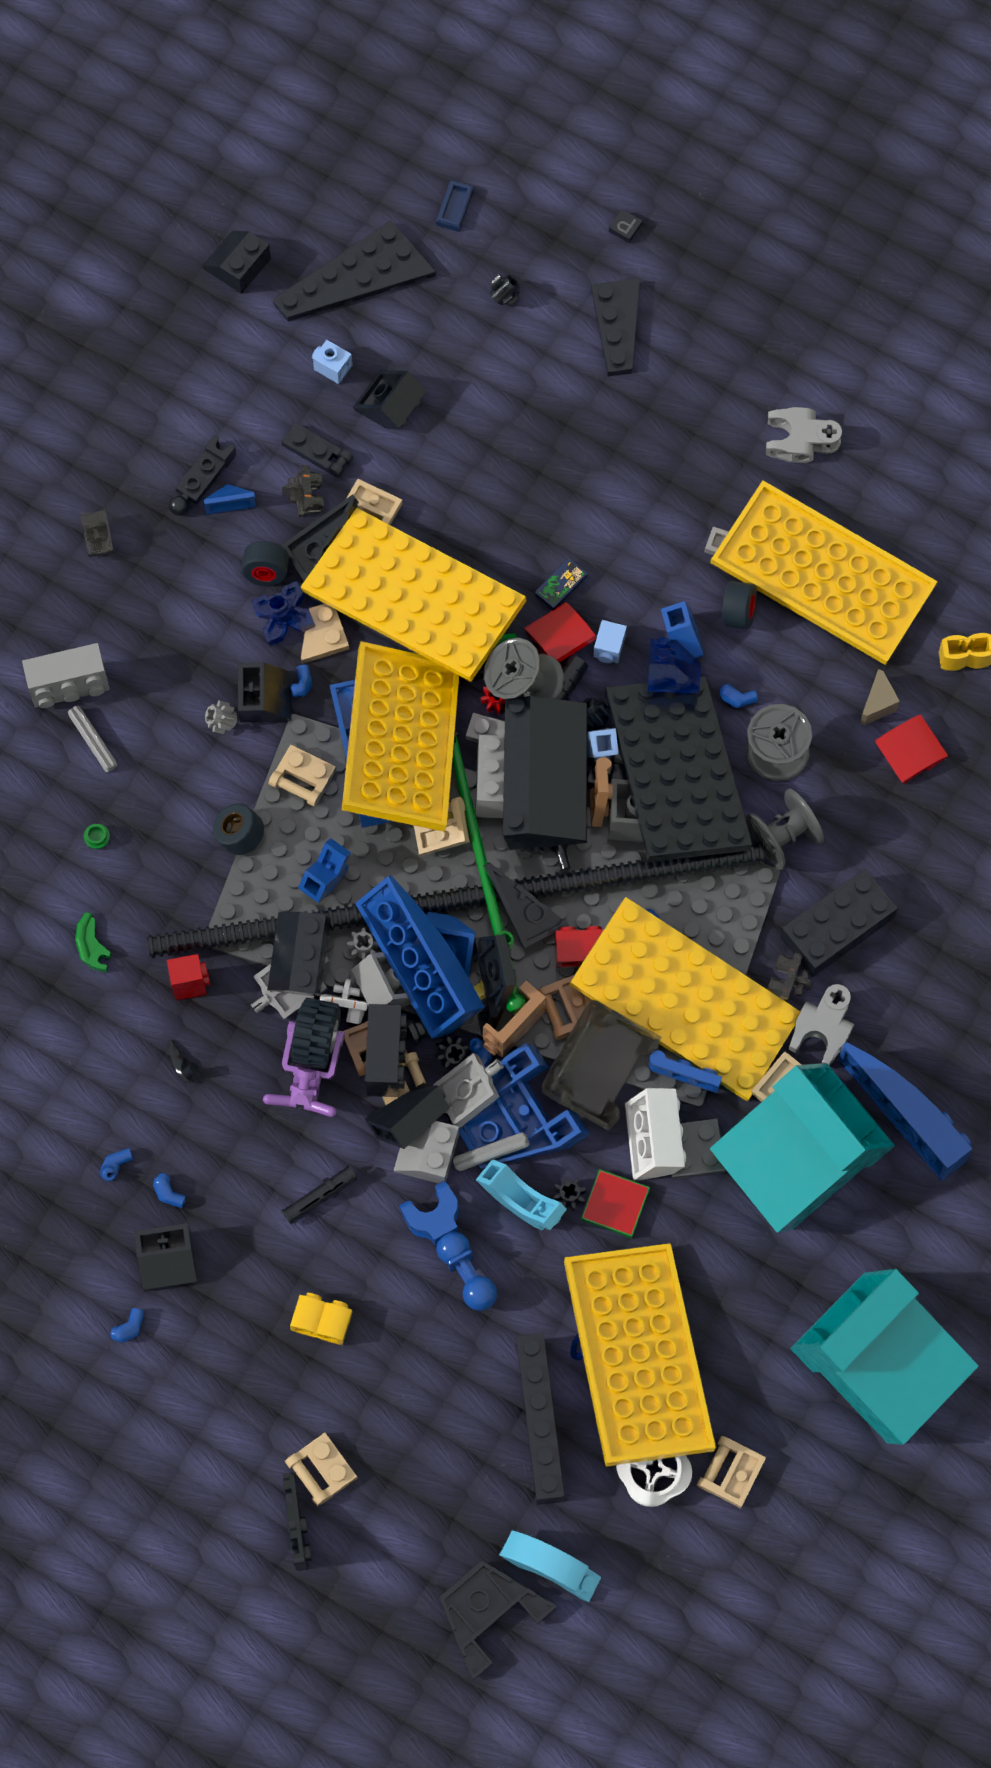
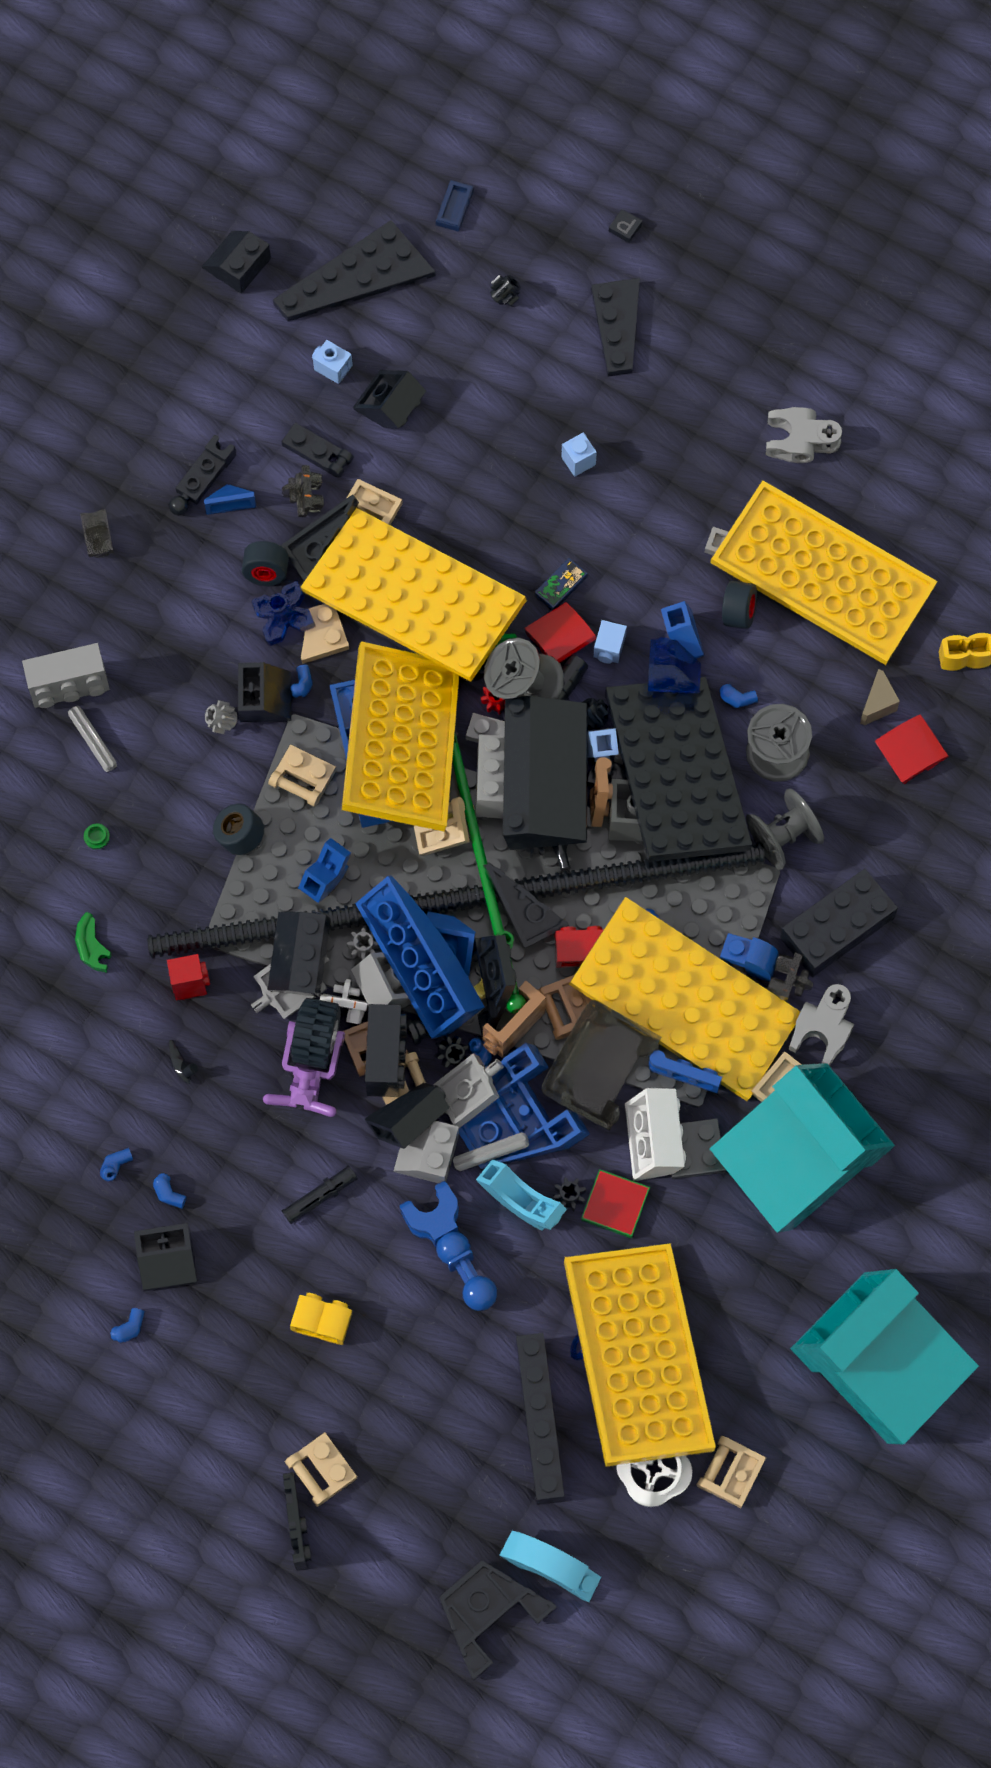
blue slope [838,1042,972,1182] -> none
none -> light blue brick [562,433,596,477]
none -> blue brick [720,933,779,982]

